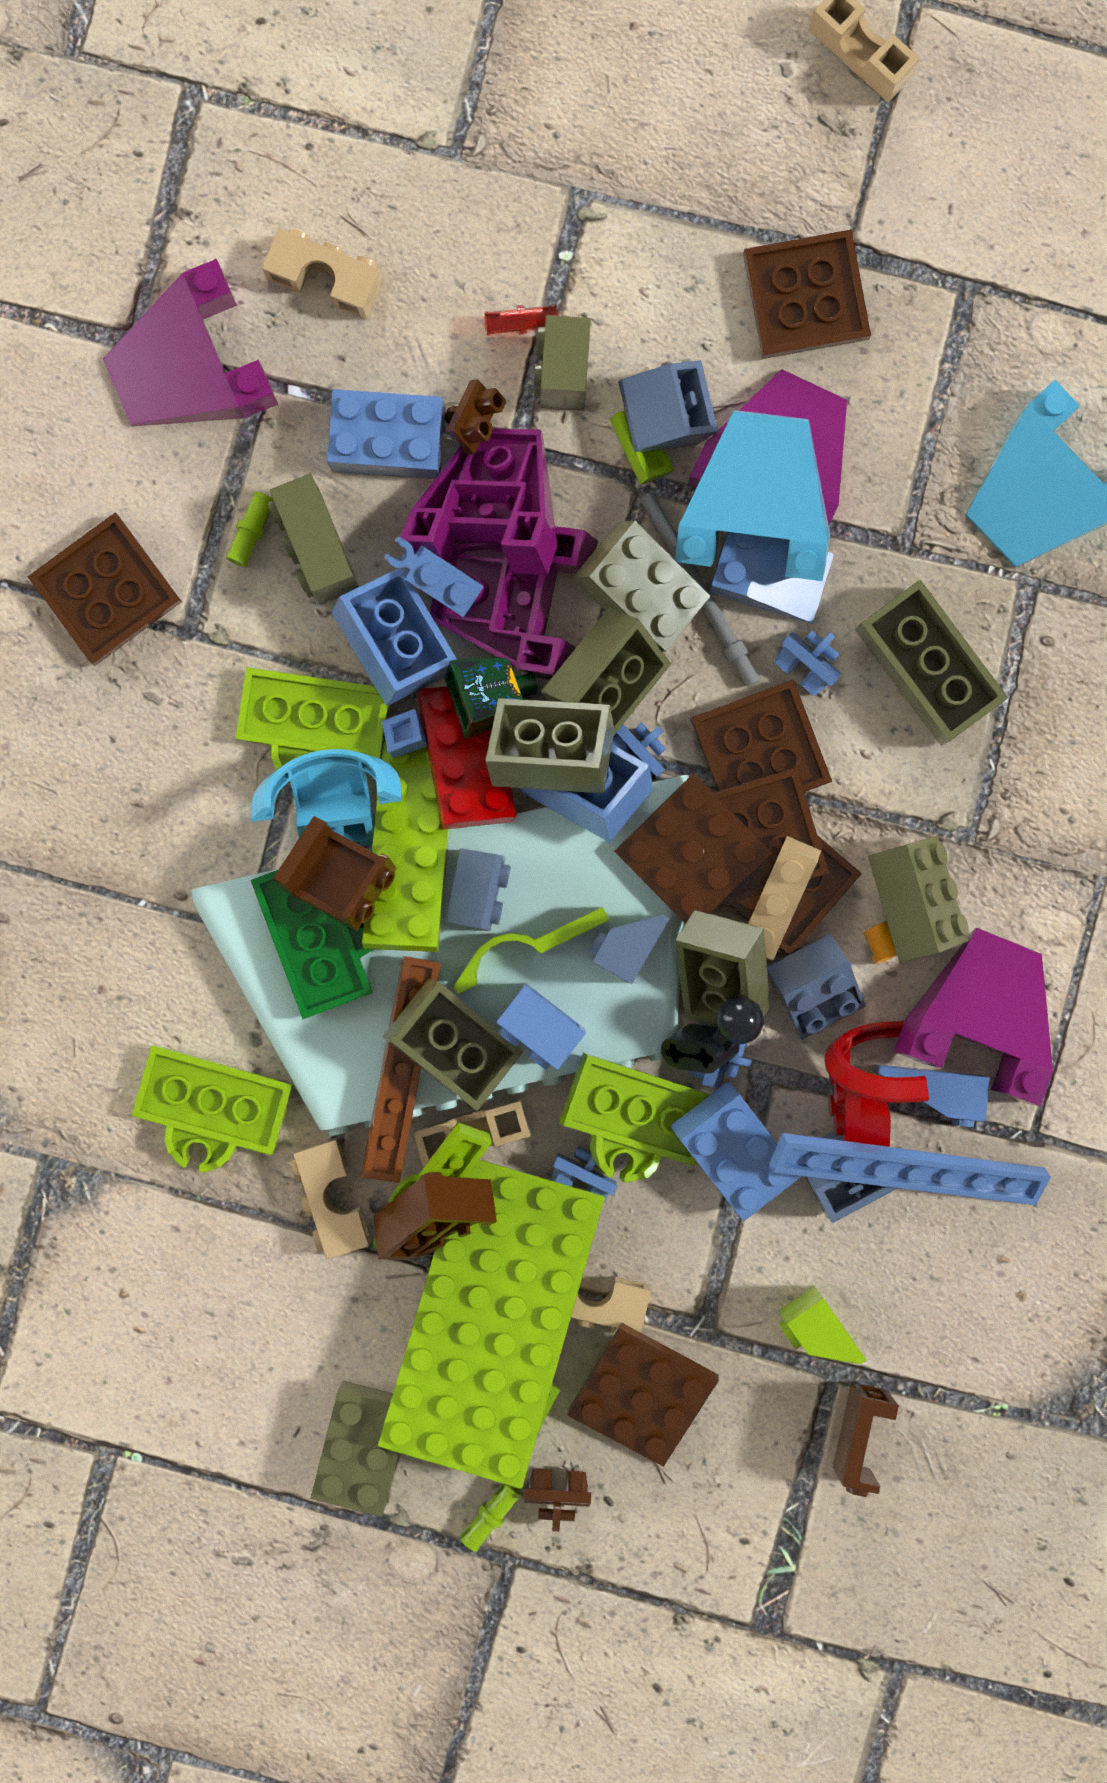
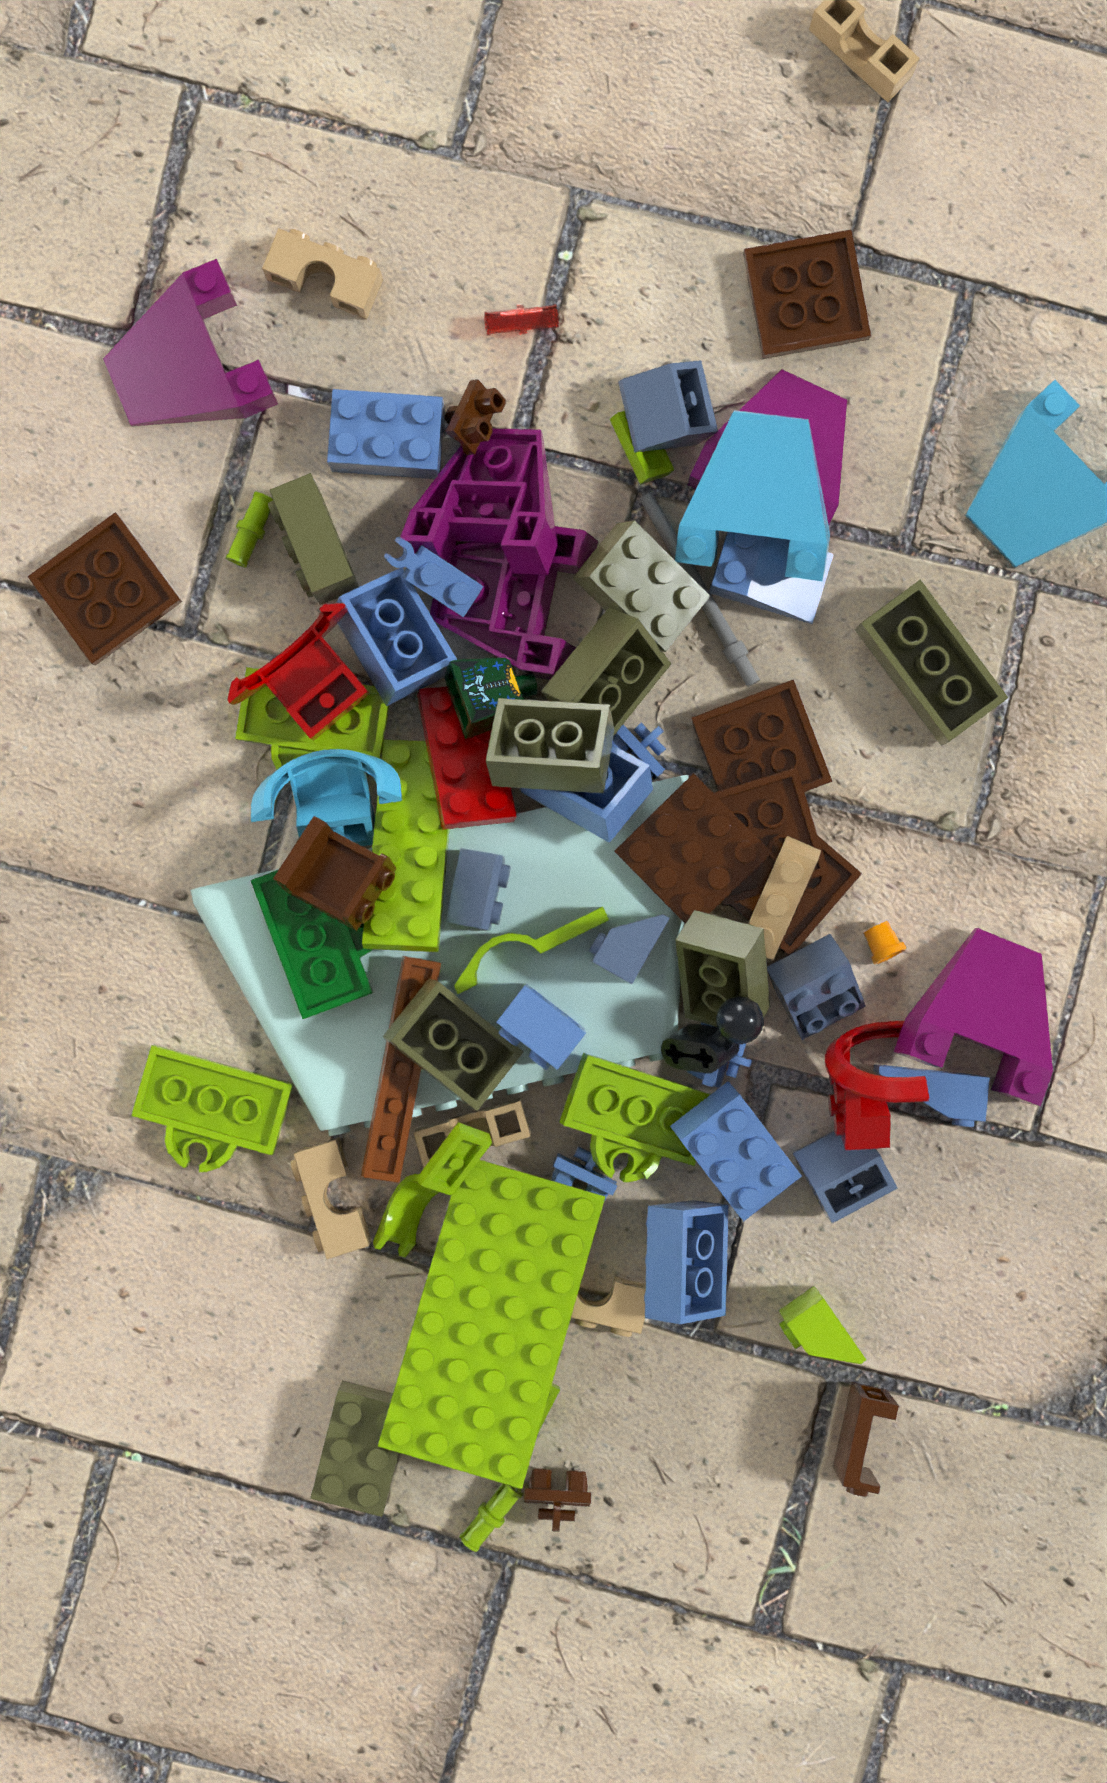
reddish brown wedge [374,1172,497,1260] -> none
medium blue tile [382,709,427,758] -> none
olive brick [534,315,591,411] -> none
reddish brown plate [567,1323,719,1467] -> none
medium blue plate [769,1133,1051,1205] -> none
medium blue hips [774,631,842,696] -> none
olive brick [868,835,969,963] -> none
none -> red piece [227,603,370,741]
none -> medium blue brick [644,1200,729,1324]

